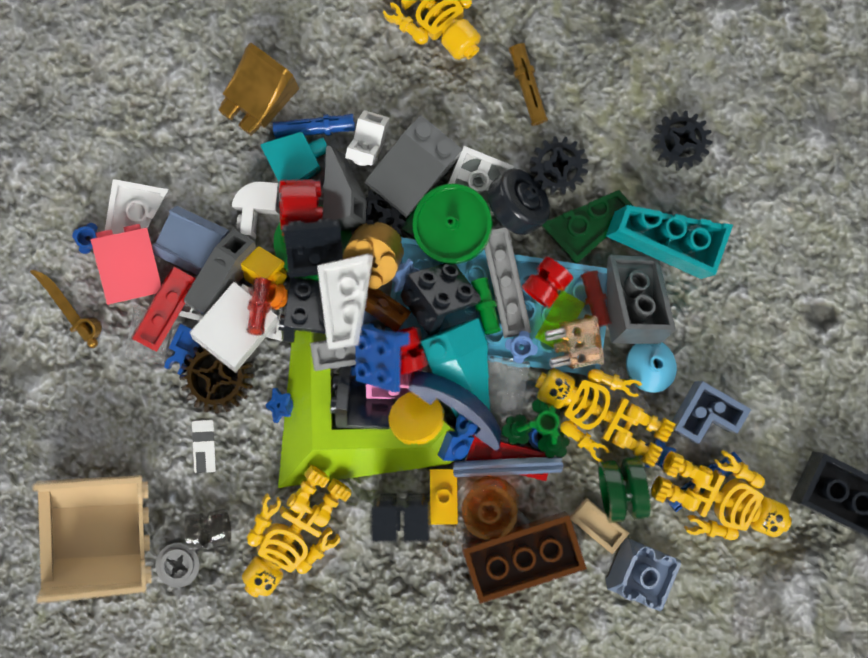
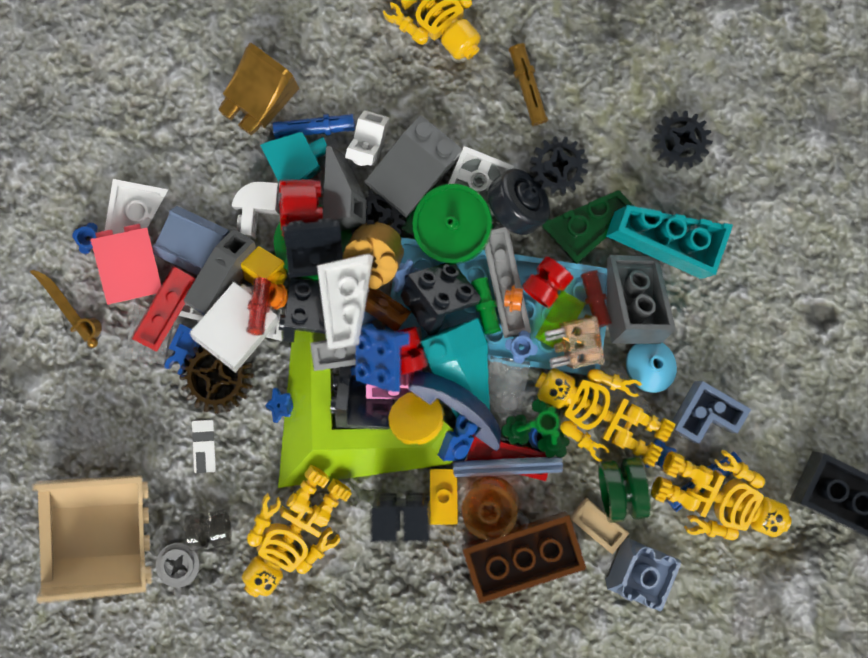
none -> orange plate [504,285,523,312]

